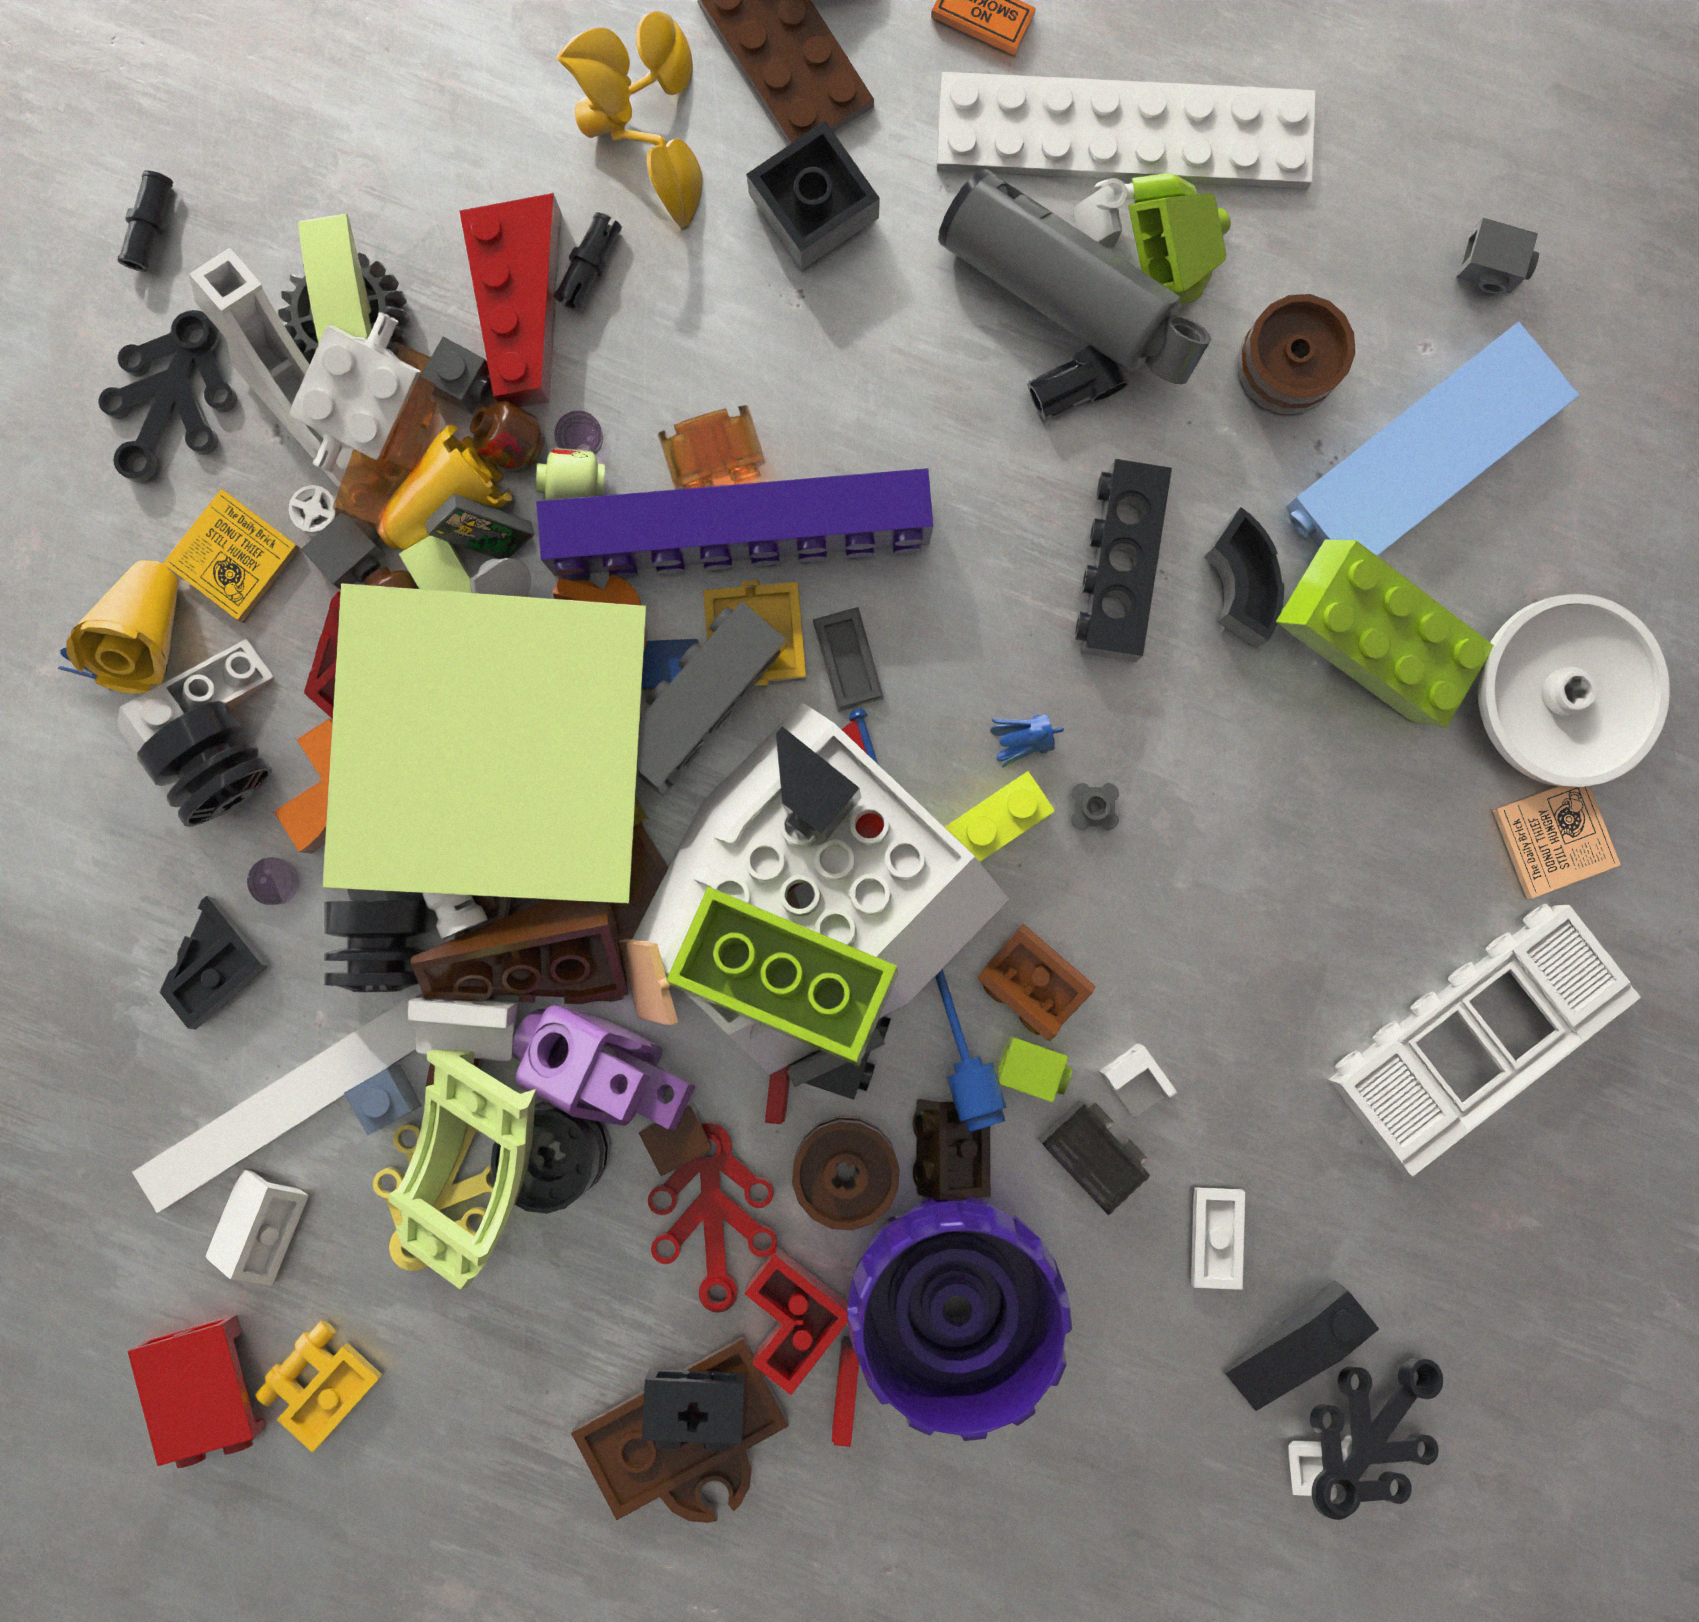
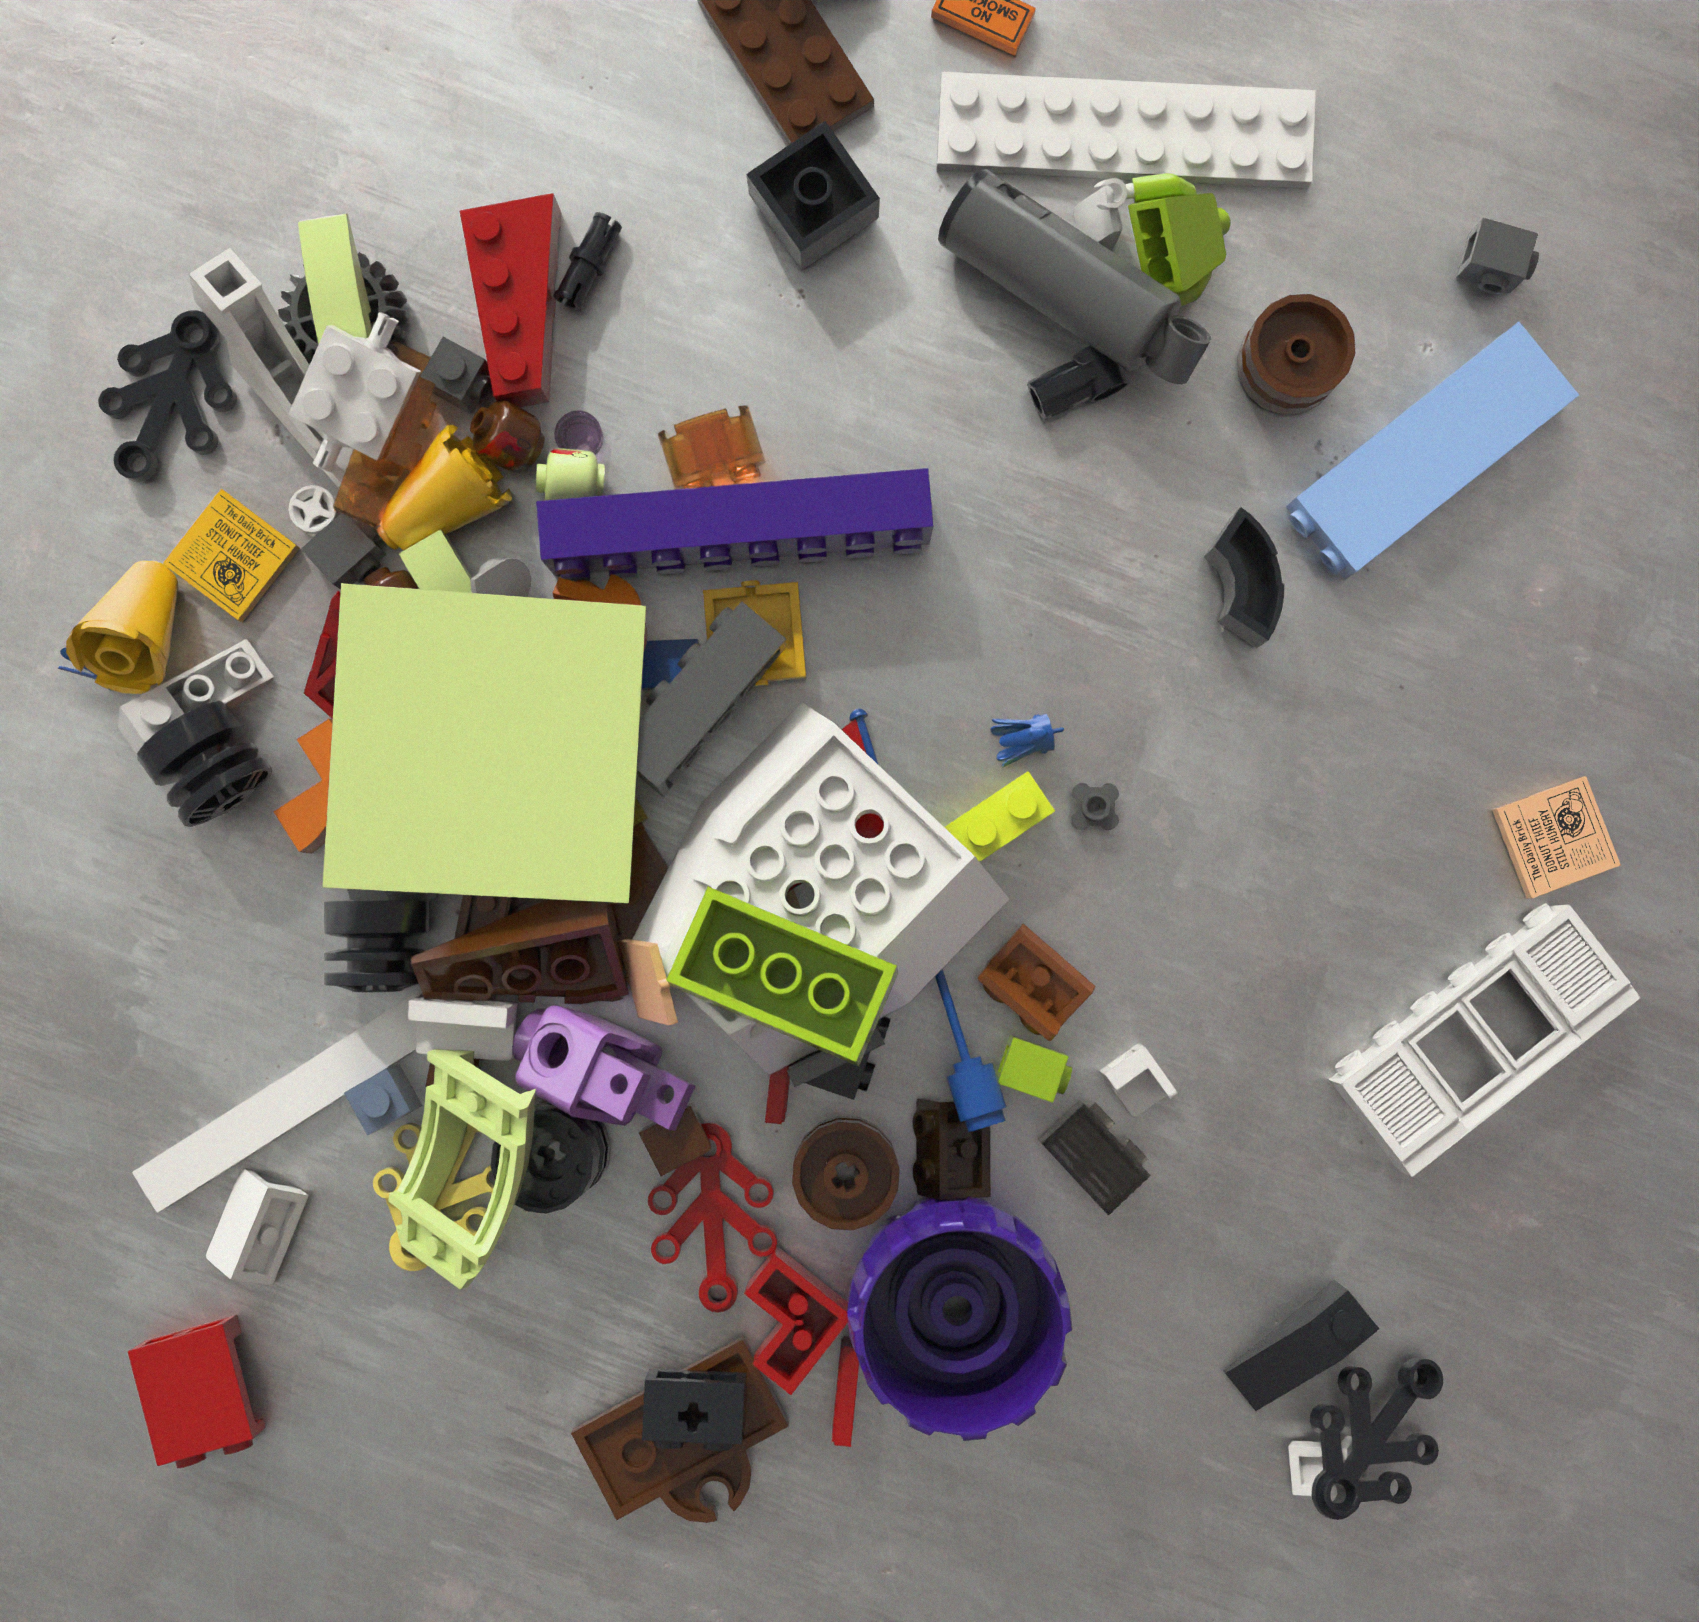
black pin [117,170,174,272] -> none
black wing [159,896,268,1030] -> none
clear purple tile [247,857,299,905] -> none
yellow plate [255,1320,383,1453] -> none
white wheel [422,893,488,940] -> none
tile [425,494,534,559] -> none
yellow plant [556,11,703,228] -> none
black slope [776,726,862,843] -> none
dark grey tile [813,607,884,712] -> none
black brick [1075,459,1172,662] -> none
white plate [1191,1187,1245,1290] -> none
lime brick [1276,540,1494,728] -> none
white dish [1478,594,1670,787] -> none

